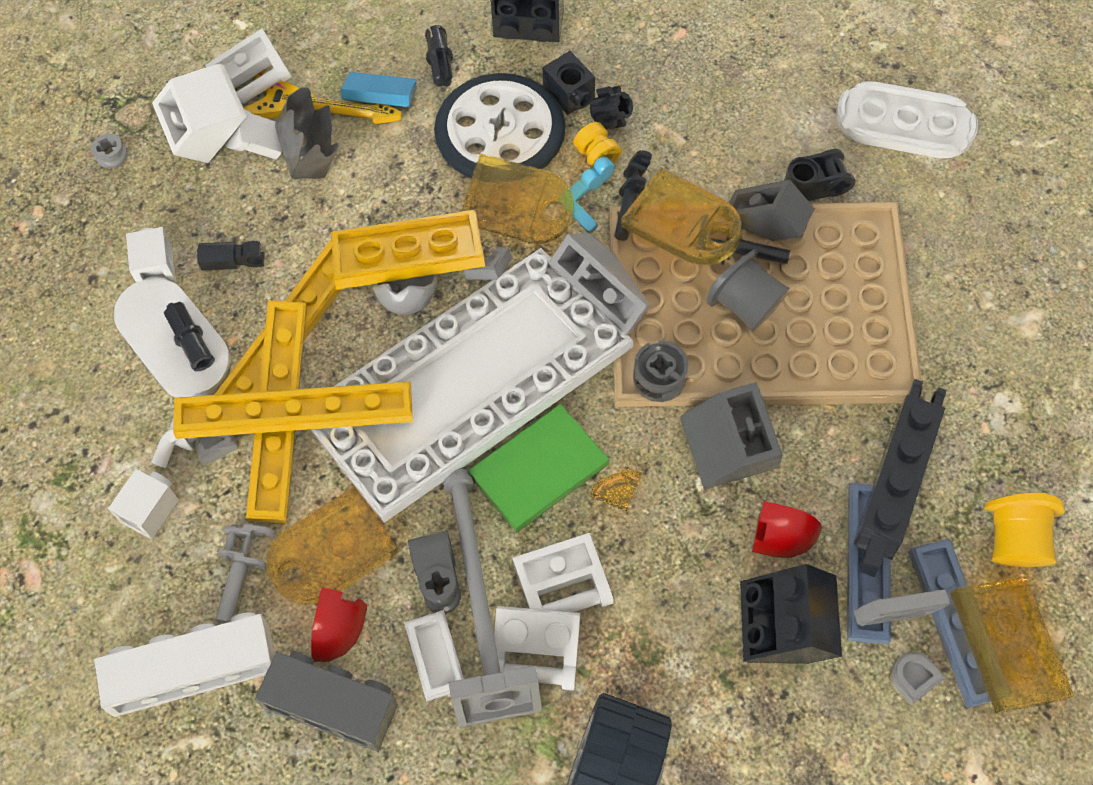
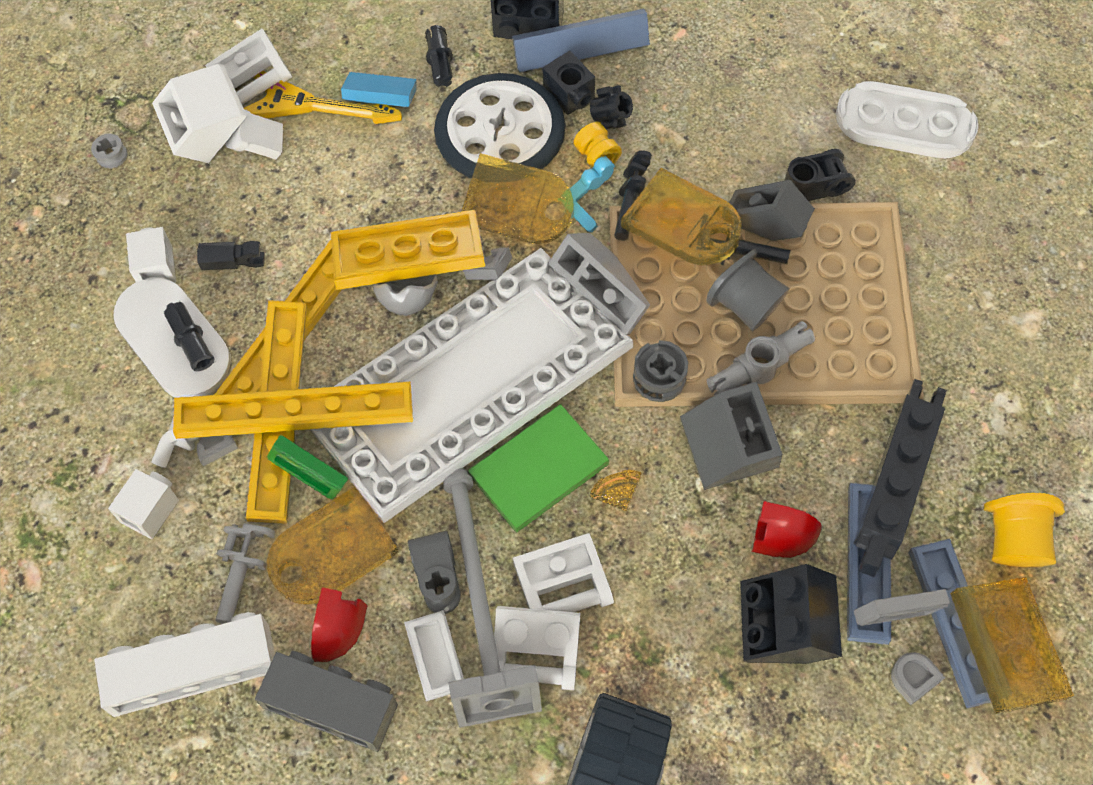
flat silver piece [275,87,339,179] -> none
none -> green tile [267,435,348,500]
none -> sand blue tile [512,9,650,72]
none -> light grey pin [707,321,815,395]

